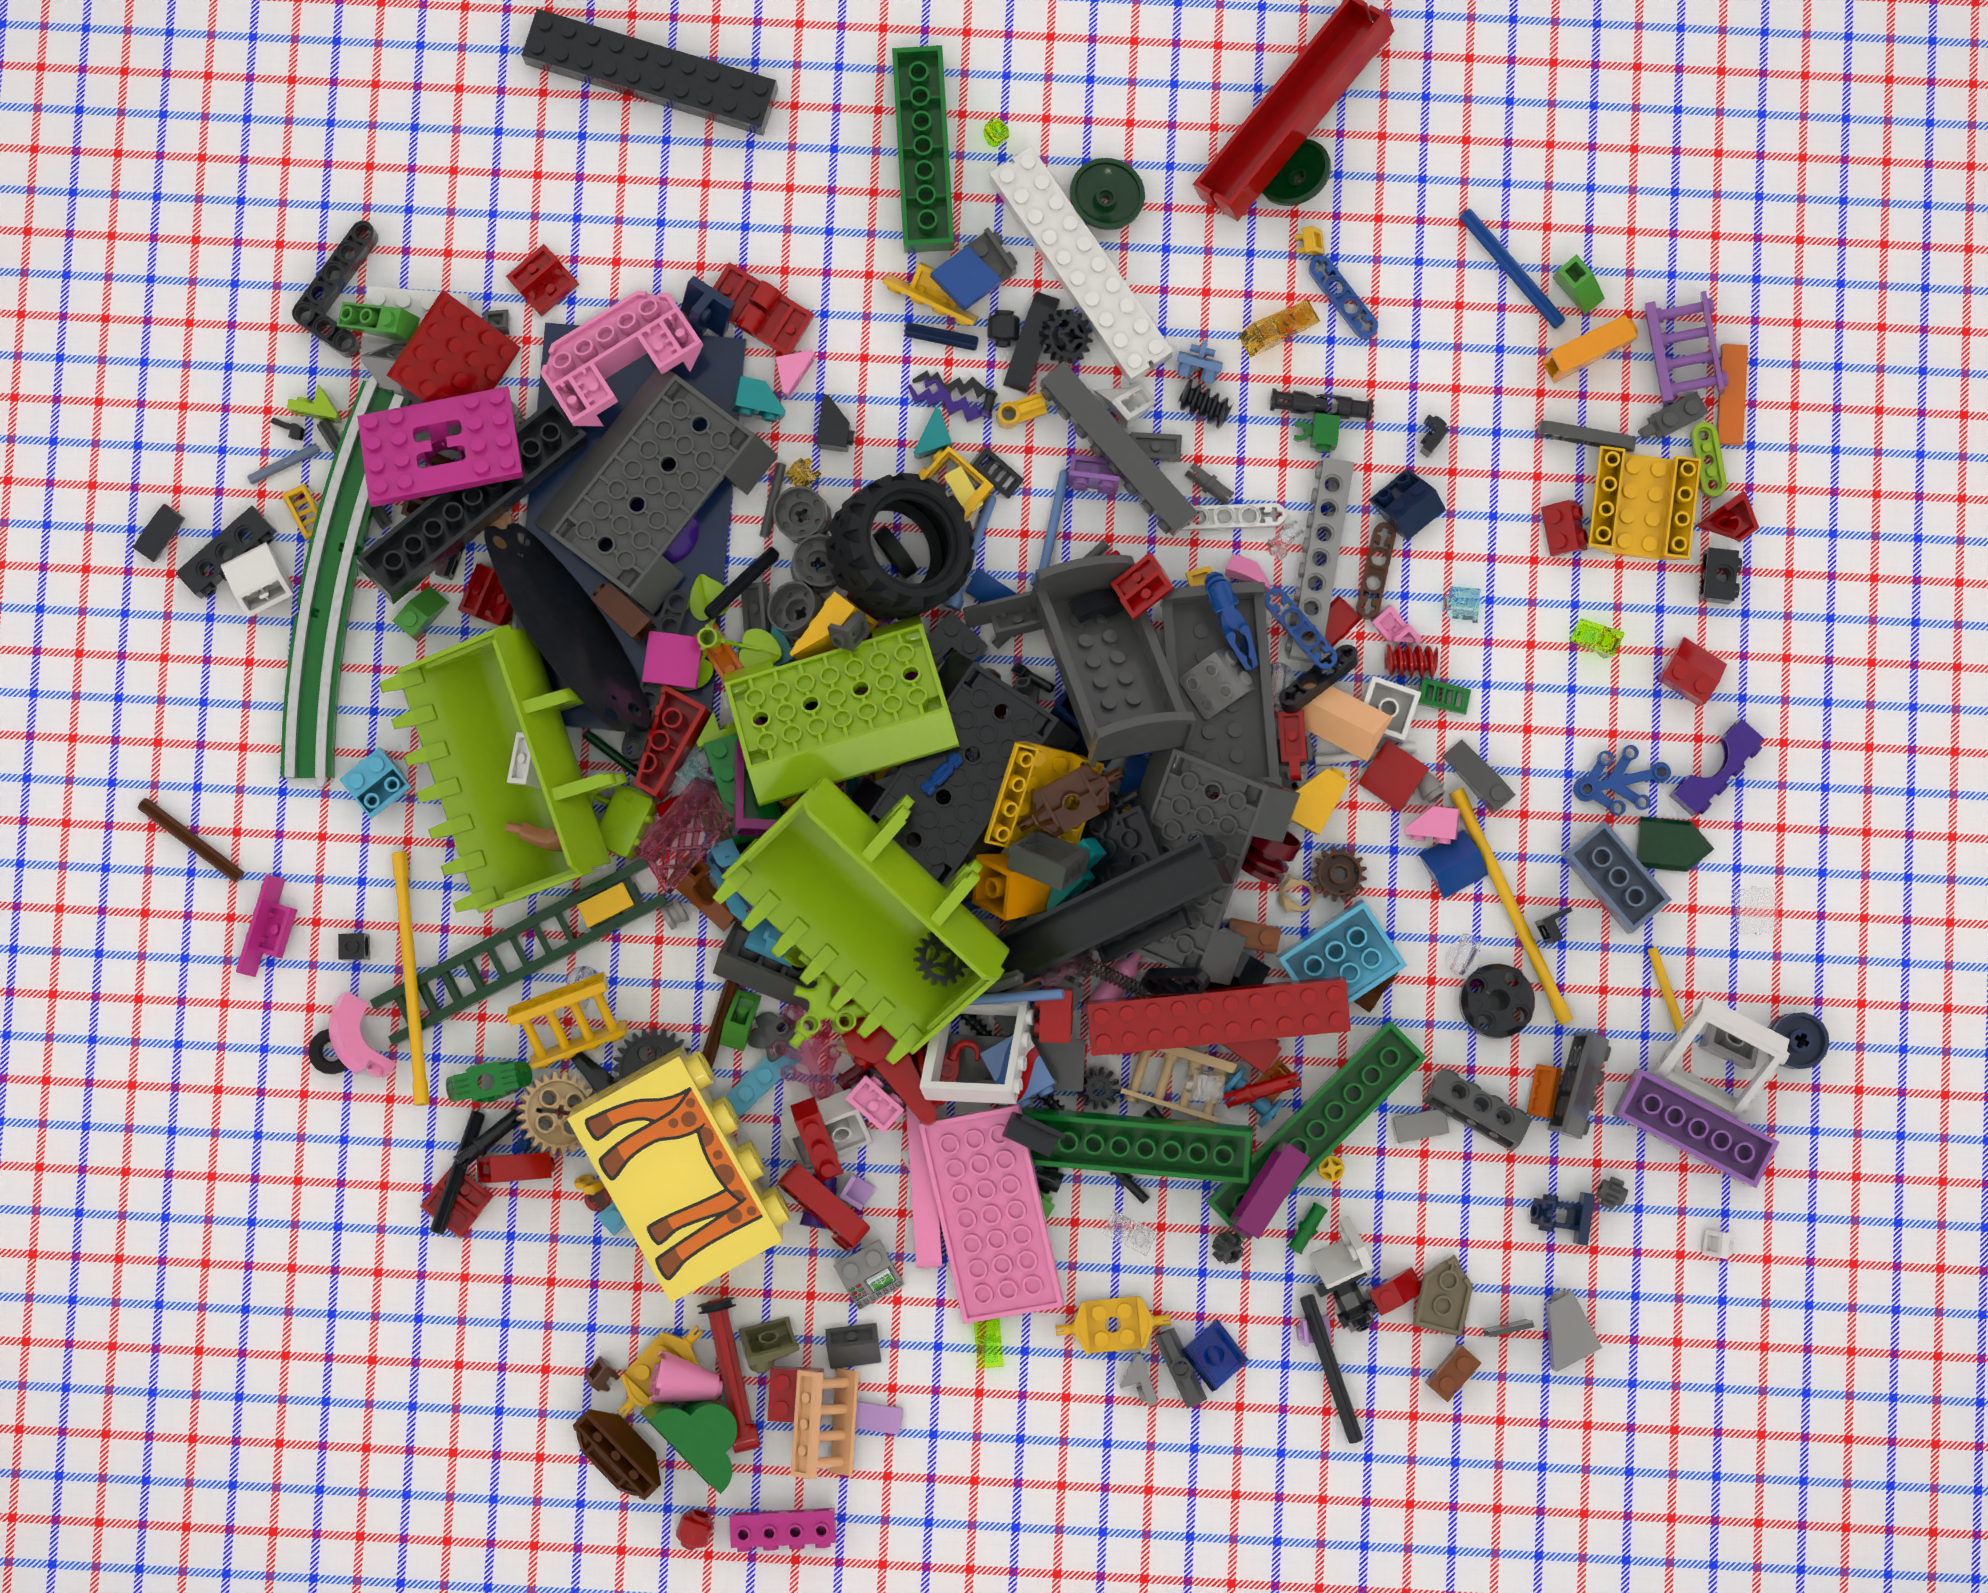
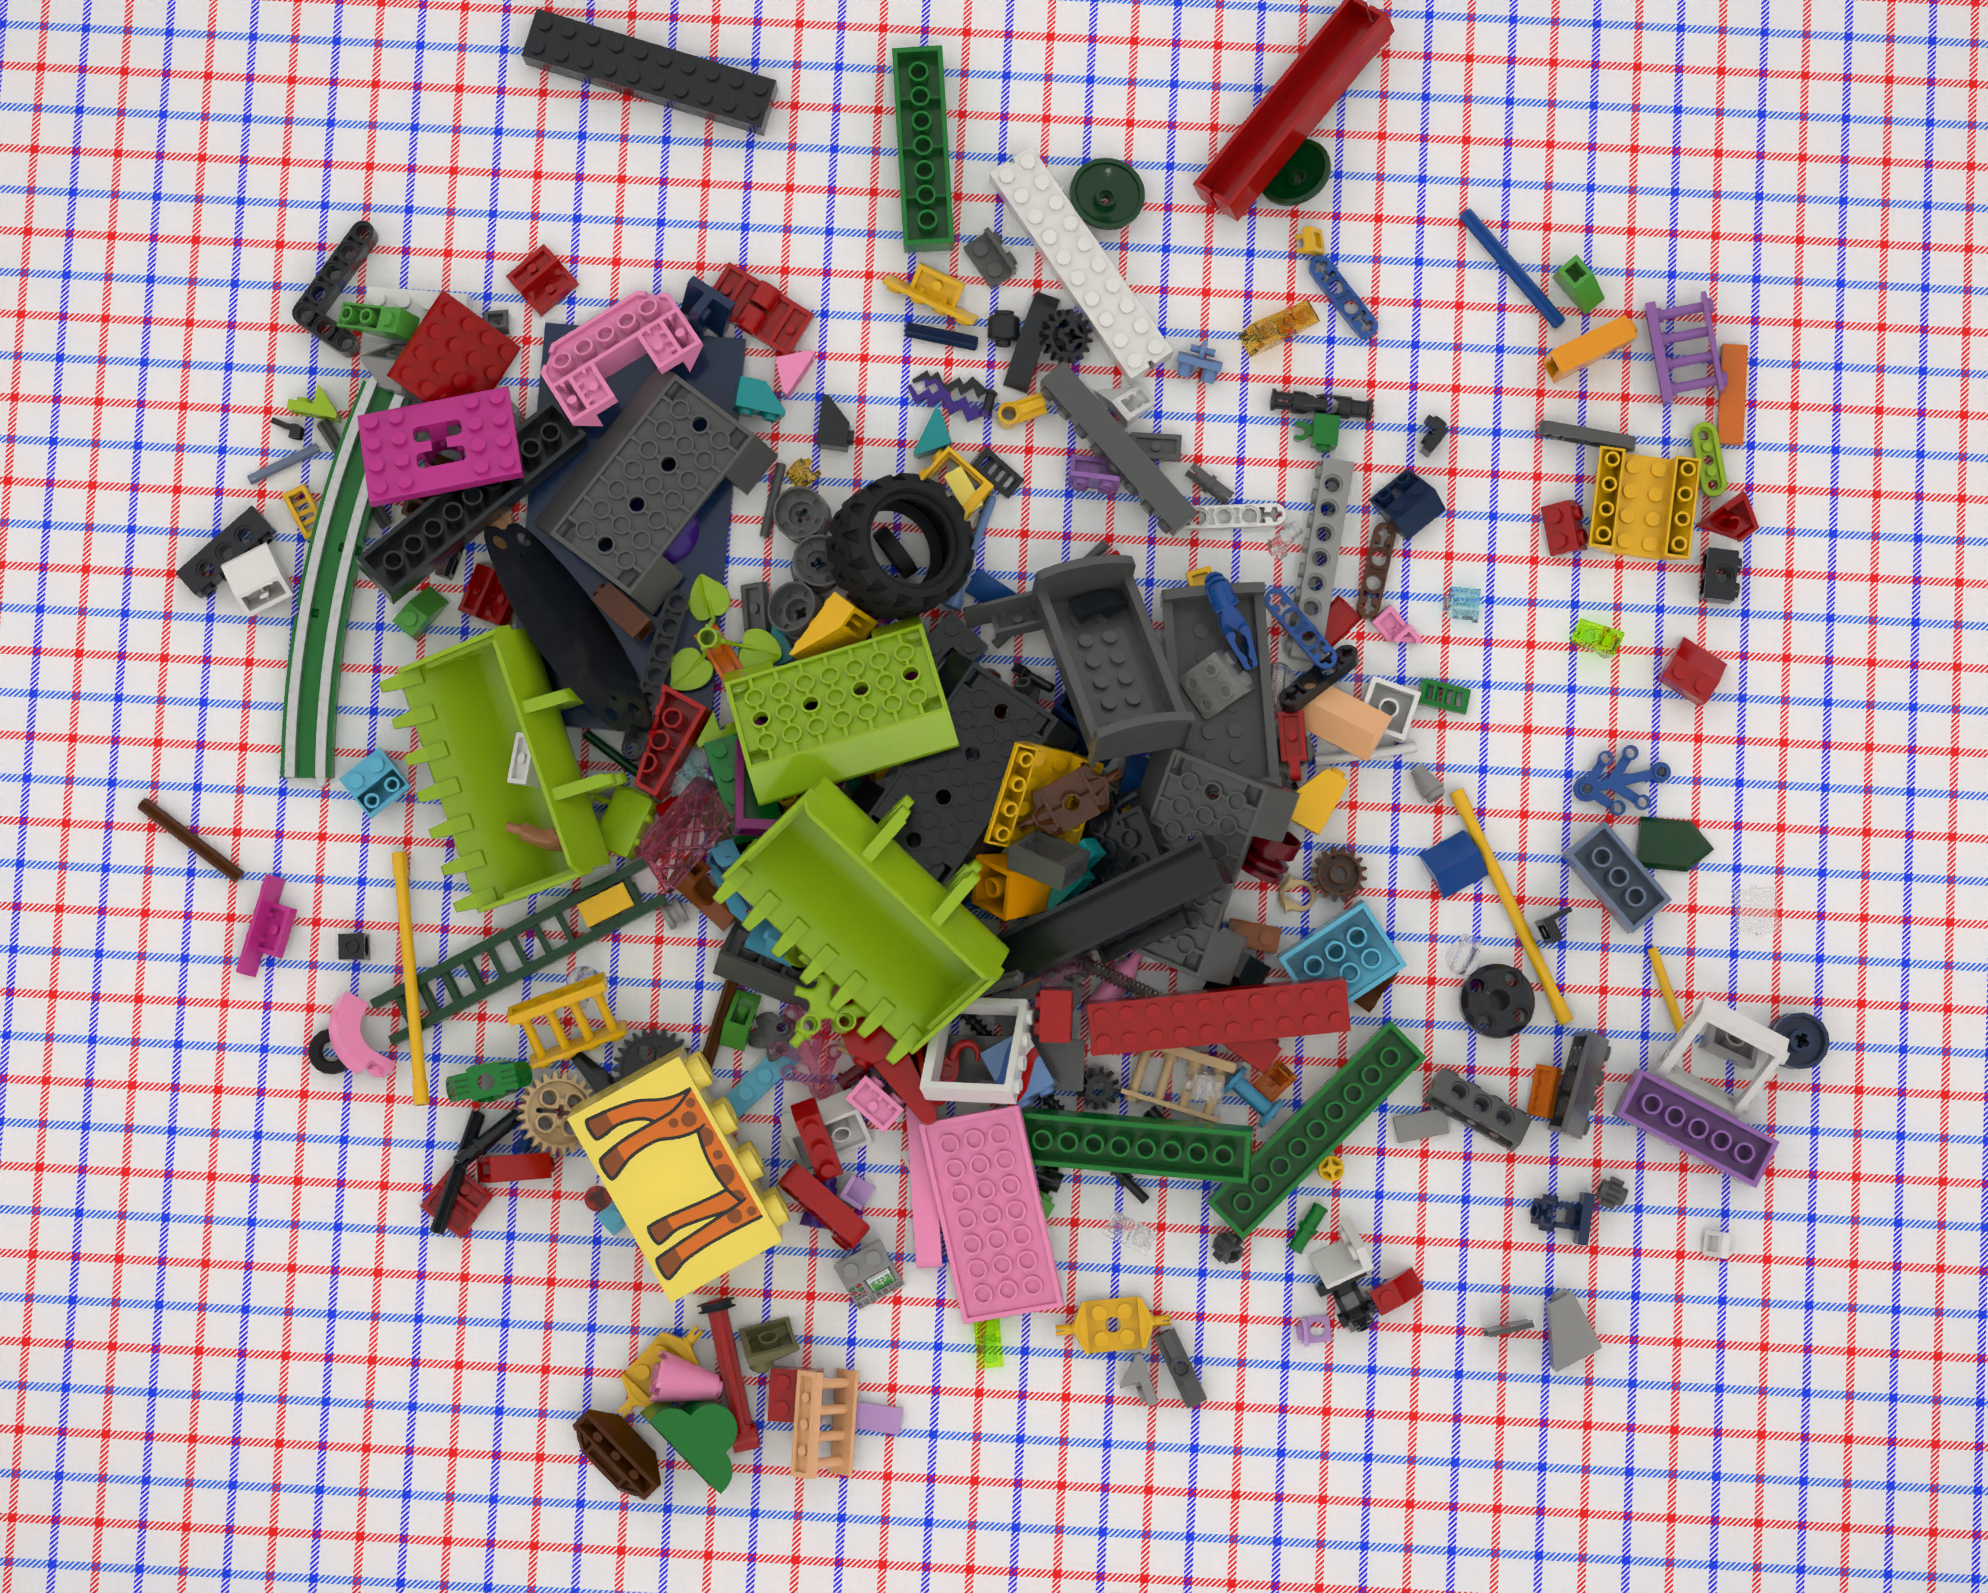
black slope [133,504,185,562] -> none
yellow piece [574,1175,604,1195] -> none
reddish brown tile [584,1356,619,1392] -> none
dark pink slope [642,631,702,690] -> none
red head [676,1509,714,1550] -> none
black axle [704,547,780,620] -> none
dark pink brick [729,1508,836,1552] -> none
dark grey panel [825,1323,881,1369] -> none
dark grey bracket [827,611,870,651] -> none
black gear [913,932,969,986] -> none
blue axle [920,752,963,796] -> none
blue tile [930,246,1002,311] -> none
medium blue bar [970,989,1065,1005] -> none
clear neon green tile [983,118,1009,147] -> none
black panel [1002,1112,1067,1157] -> none
medium blue piece [1030,470,1069,586] -> none
red slope [1110,552,1174,620] -> none
black beam [1141,968,1210,994] -> none
black piece [1178,379,1234,429] -> none
clear blue tile [1180,1319,1249,1392] -> none
red pin [1223,1071,1302,1109] -> none
bright pink slope [1225,554,1271,594] -> none
magenta window [1228,1141,1311,1240] -> none
black axle [1300,1294,1363,1444] -> none
red slope [1358,739,1430,812] -> none
red piece [1384,644,1438,678] -> none
bright pink slope [1404,806,1461,844] -> none
dark tan tile [1412,1255,1473,1337] -> none
dark orange brick [1425,1344,1481,1402] -> none
dark grey slope [1442,740,1516,814] -> none
dark grey hinge [1638,391,1709,440] -> none
dark purple arch [1669,718,1764,816] -> none

